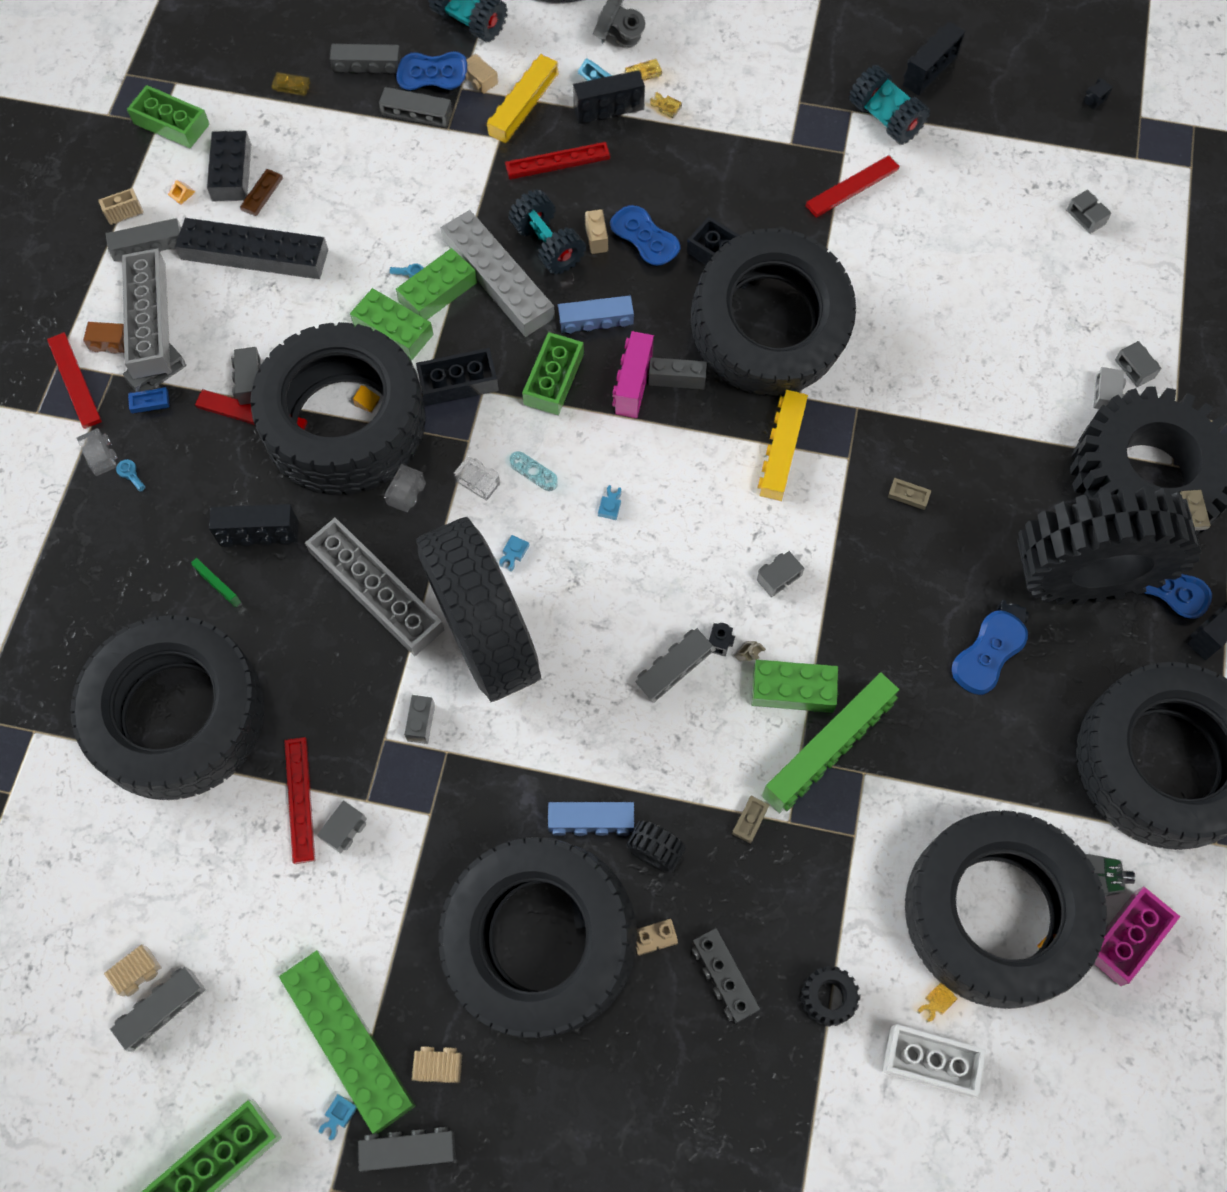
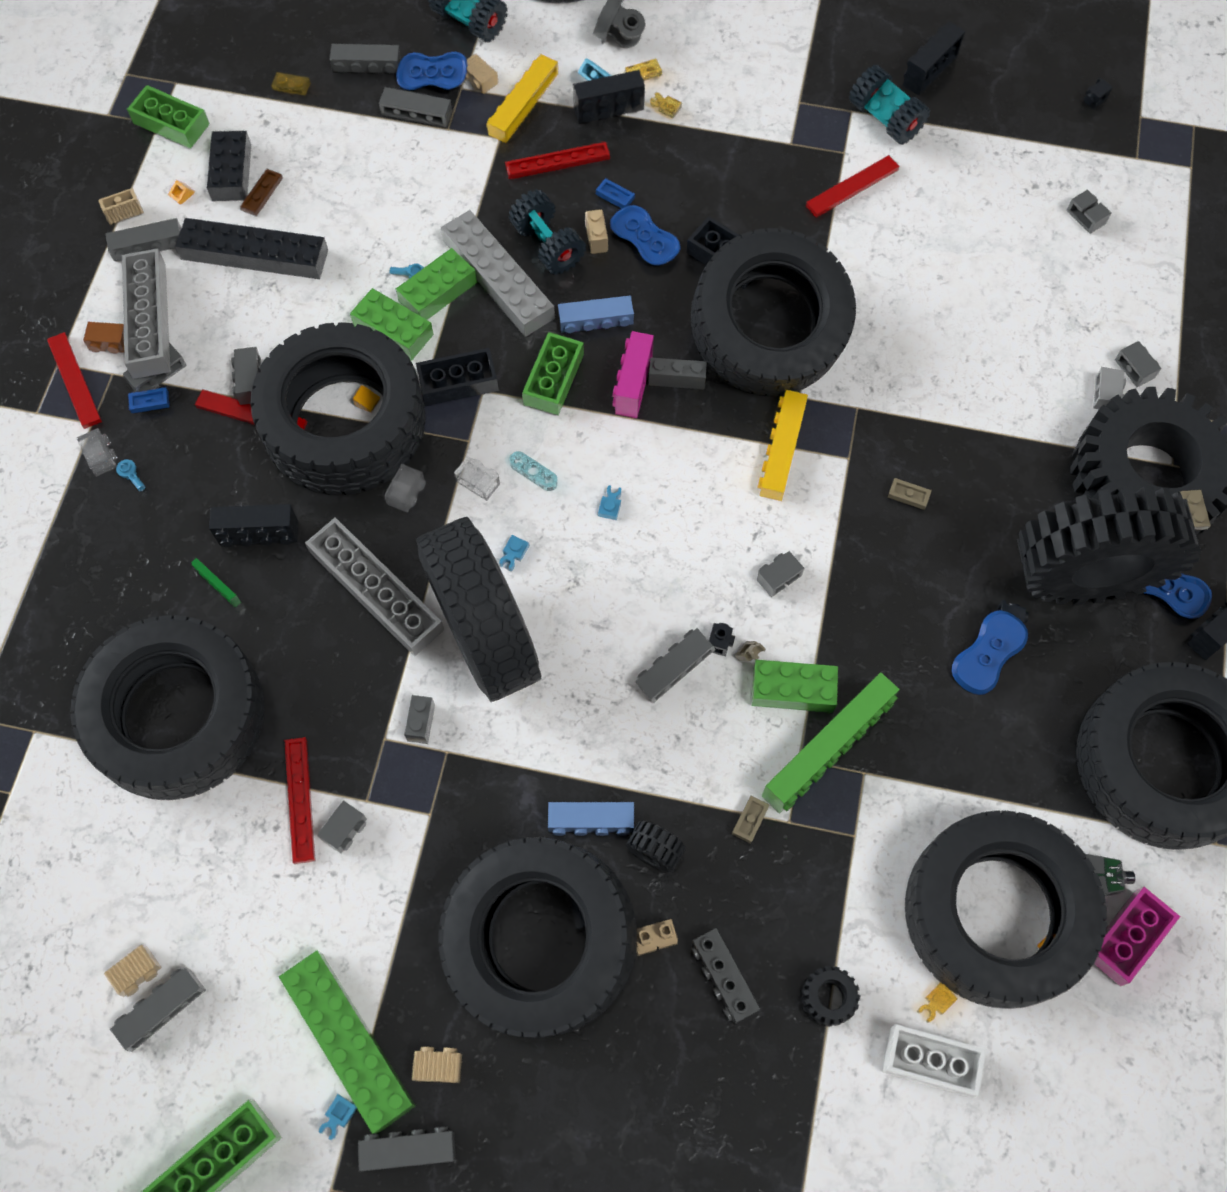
none -> blue plate [596,178,635,208]

